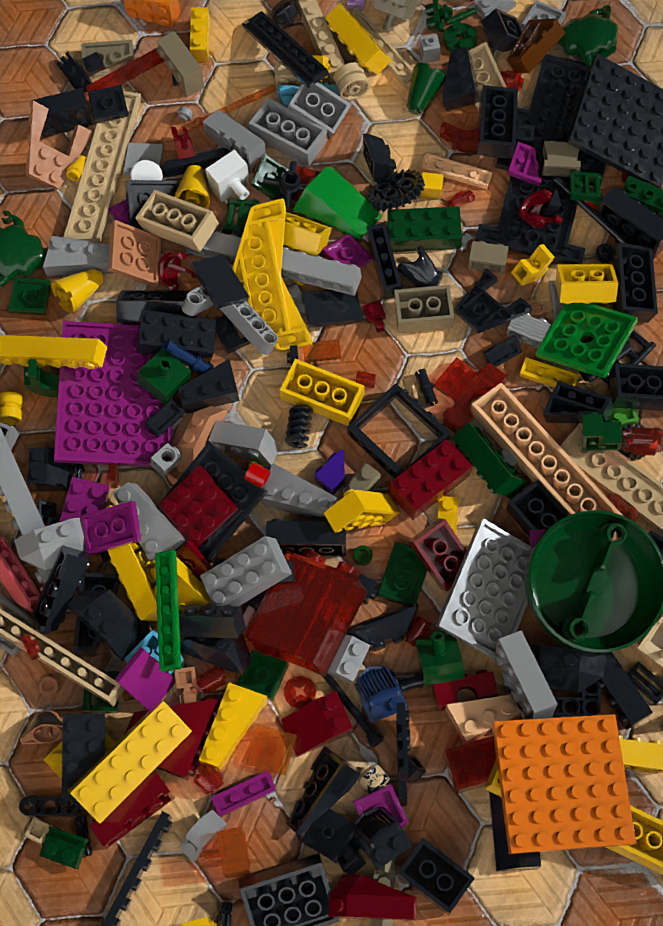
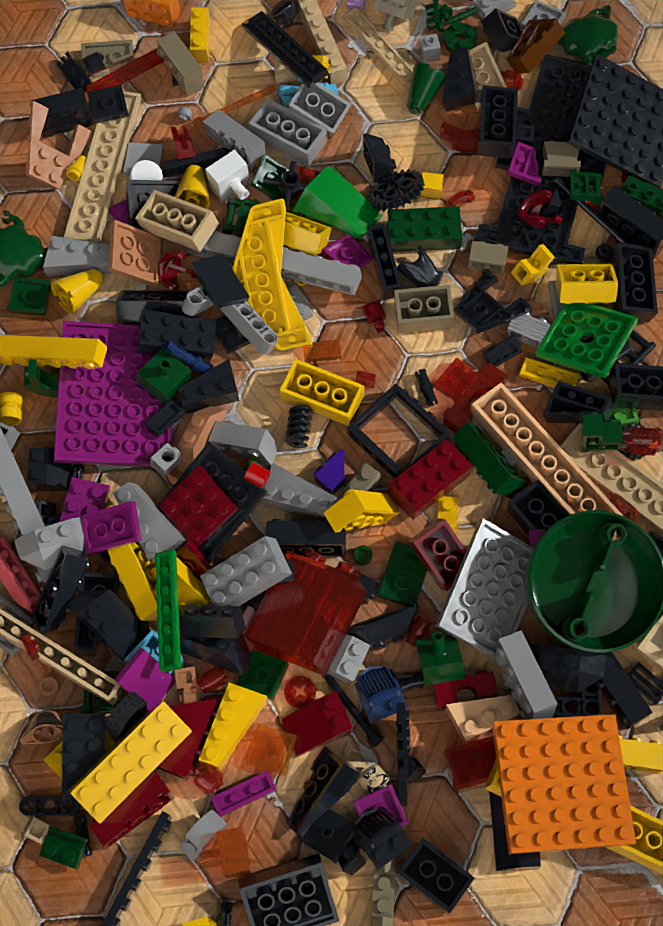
clear red tile [108,463,120,488] -> none
black plate [287,345,298,366] -> none
black tile [302,290,363,328] -> none
yellow brick [325,3,392,75] -> none
dark red wedge [328,875,417,920] -> none
tan wheel [333,63,370,101] -> none
light nougat tile [420,153,493,190] -> none
none -> black tyre [105,692,147,739]

